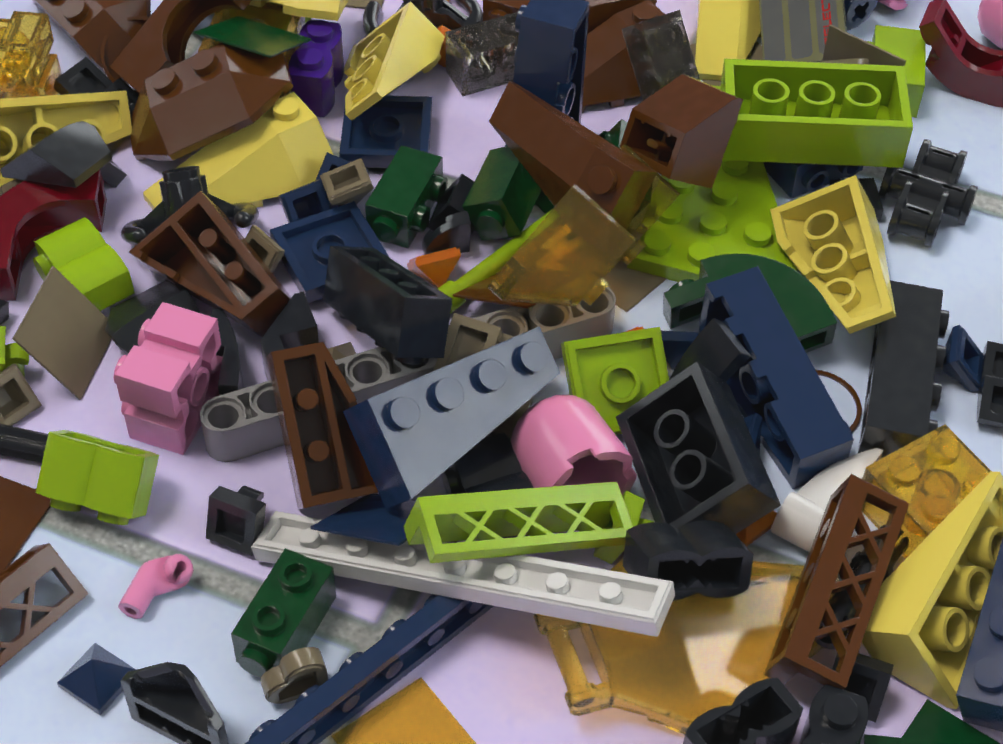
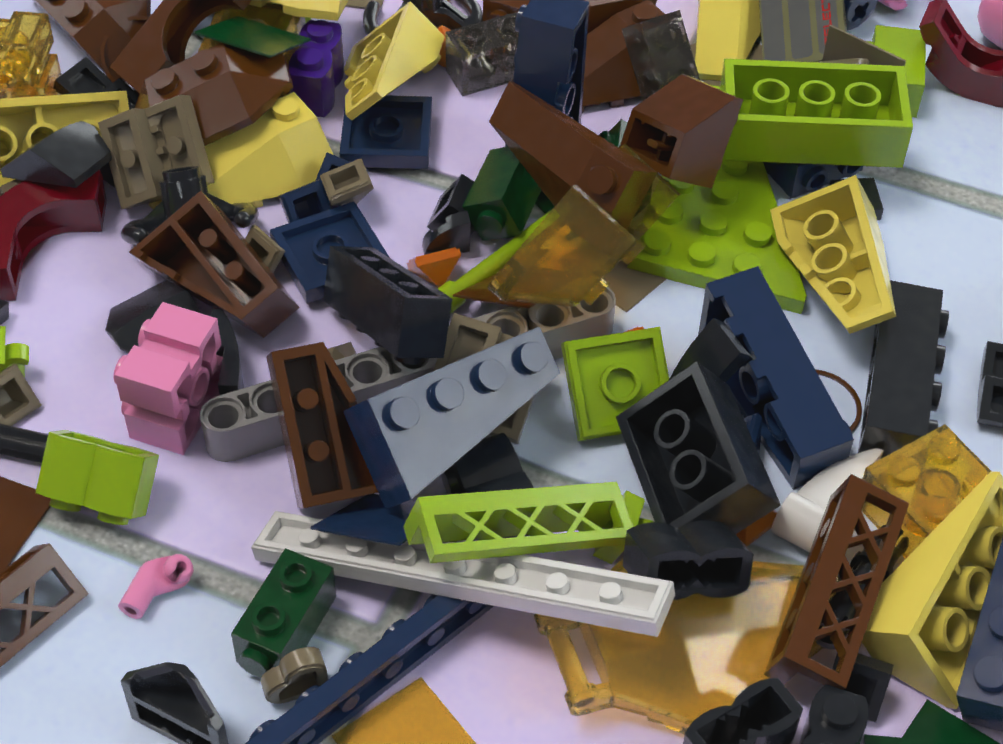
dark tan piece [12,266,111,400] -> none
lime brick [33,217,135,311] -> none
dark blue slope [57,643,137,715] -> none
black tile [206,486,266,556] -> none
black slope [260,291,319,381] -> none
dark green brick [365,145,448,249] -> none
bright pink cylinder [511,394,637,495] -> none
dark blue slope [661,330,699,370] -> none
dark green arch [663,253,837,353] -> none
black axle [879,139,978,248] -> none
dark blue slope [942,325,983,392] -> none
none -> dark tan slope [98,95,215,209]

